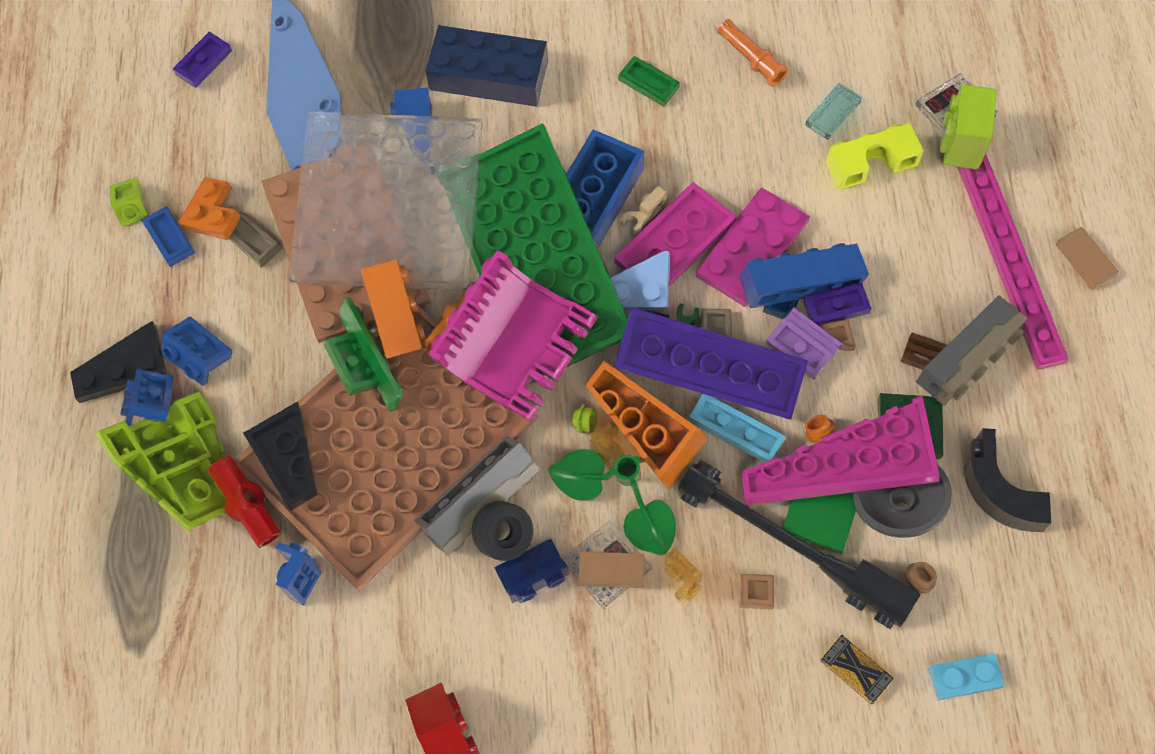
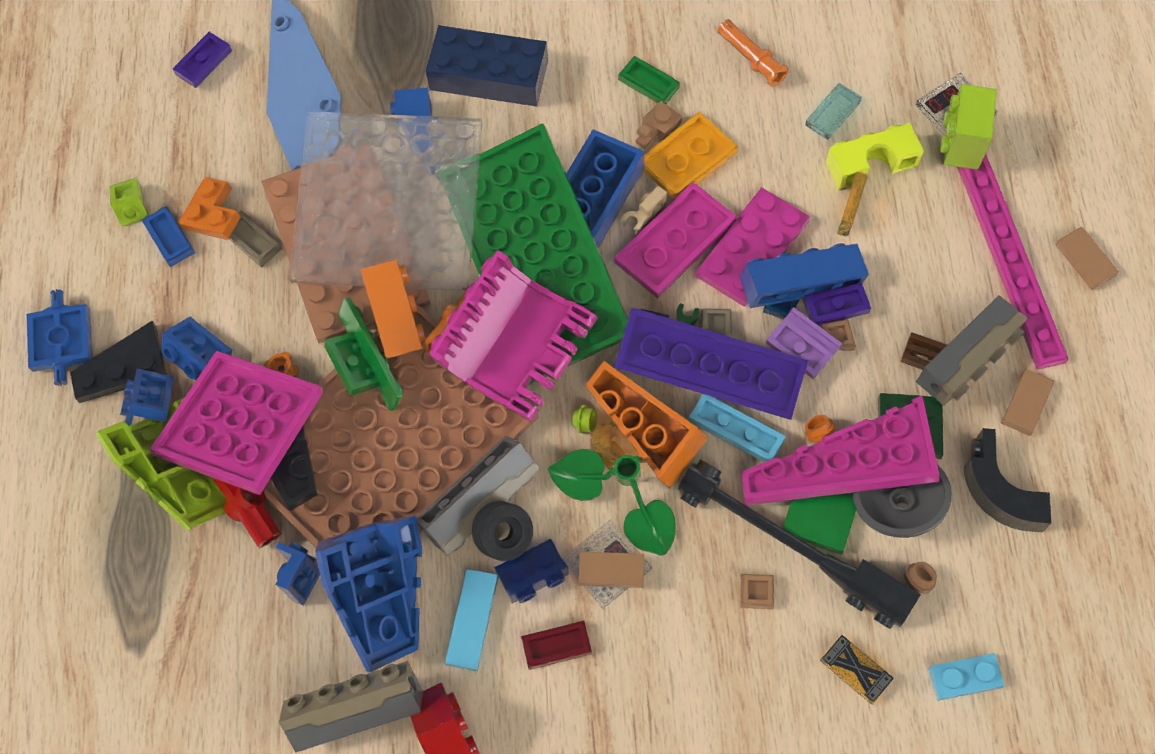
light blue wing [611,251,670,310] -> none
clear yellow bracket [665,548,702,604] -> none
none -> blue plate [26,289,92,386]
none -> dark pink plate [150,351,323,495]
none -> orange plate [264,352,299,377]
none -> dark tan piece [279,661,423,753]
none -> blue wedge [315,515,422,672]
none -> medium azure tile [445,569,498,672]
none -> dark red tile [521,620,592,670]
none -> medium nougat plate [636,101,682,149]
none -> light orange tile [643,111,739,200]
none -> clear yellow tile [837,172,868,237]
none -> medium nougat tile [1001,369,1055,436]

